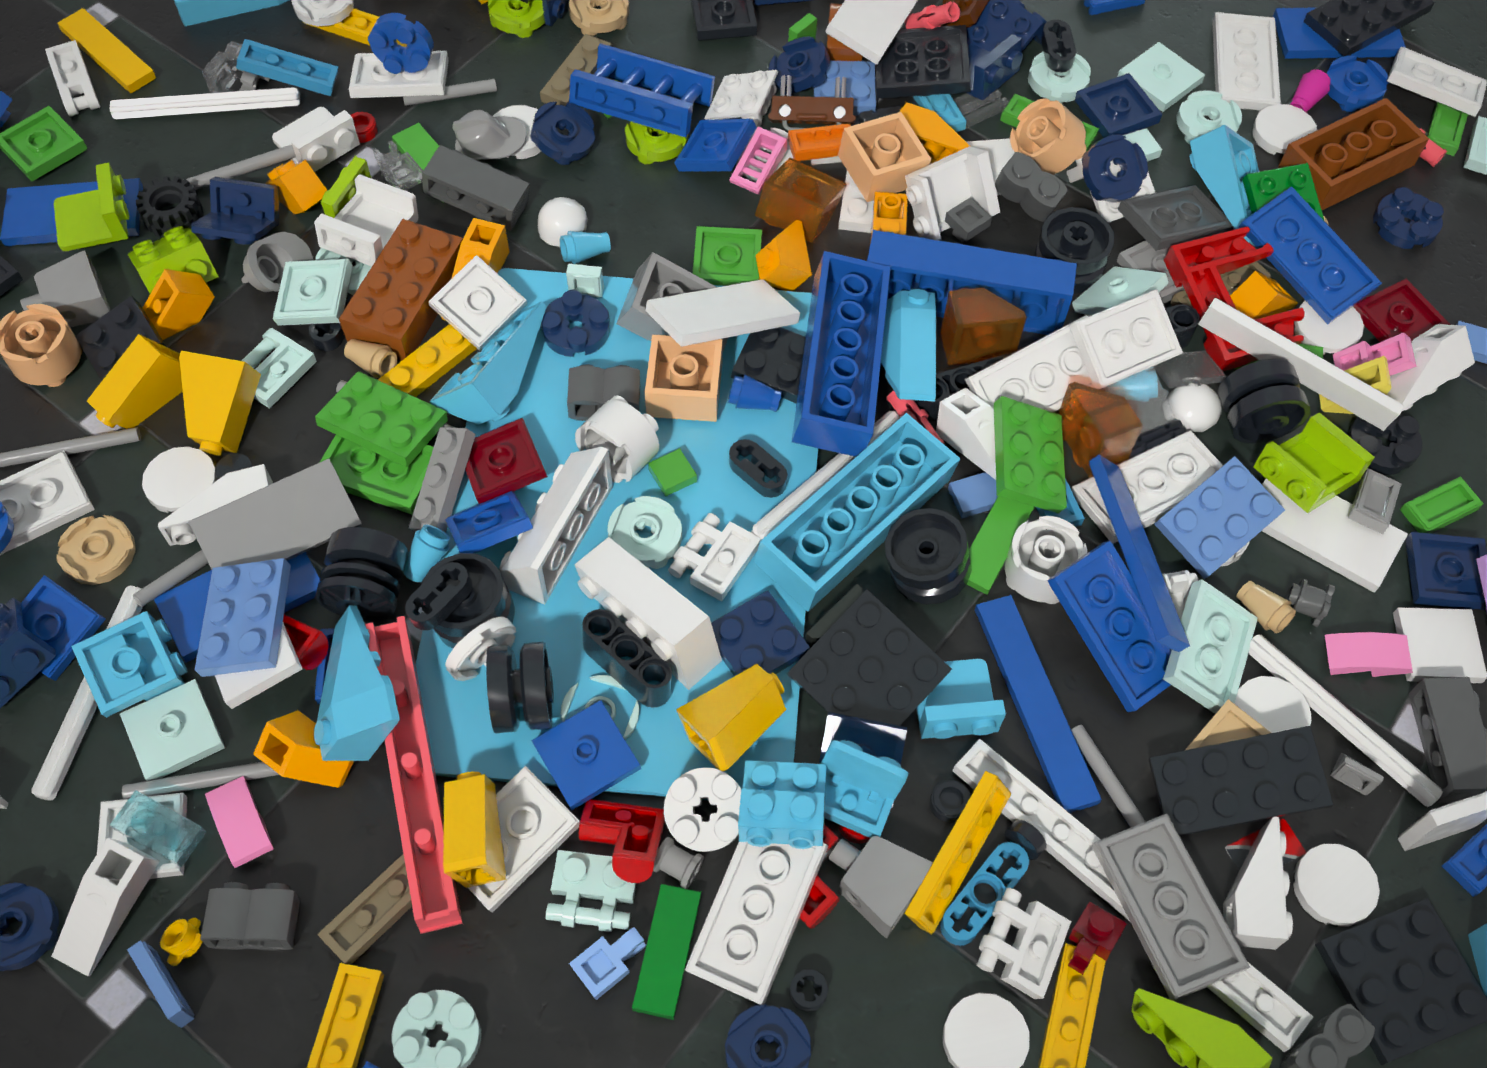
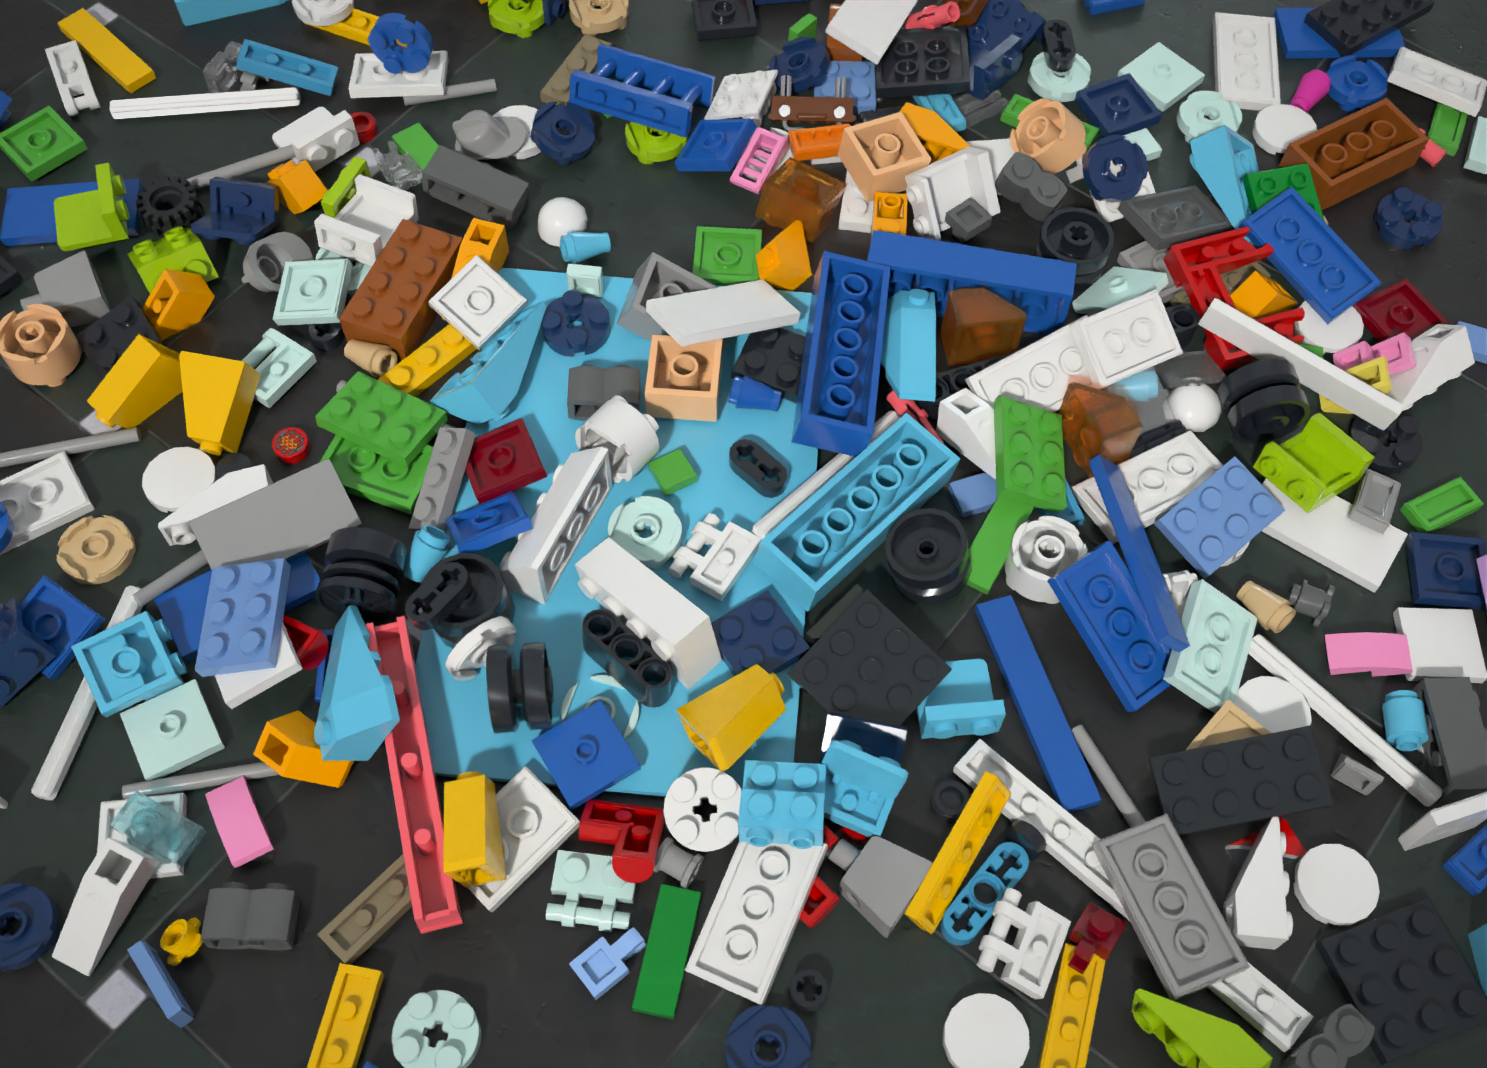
none -> red tile [272,427,311,464]
none -> medium azure brick [1382,690,1429,751]

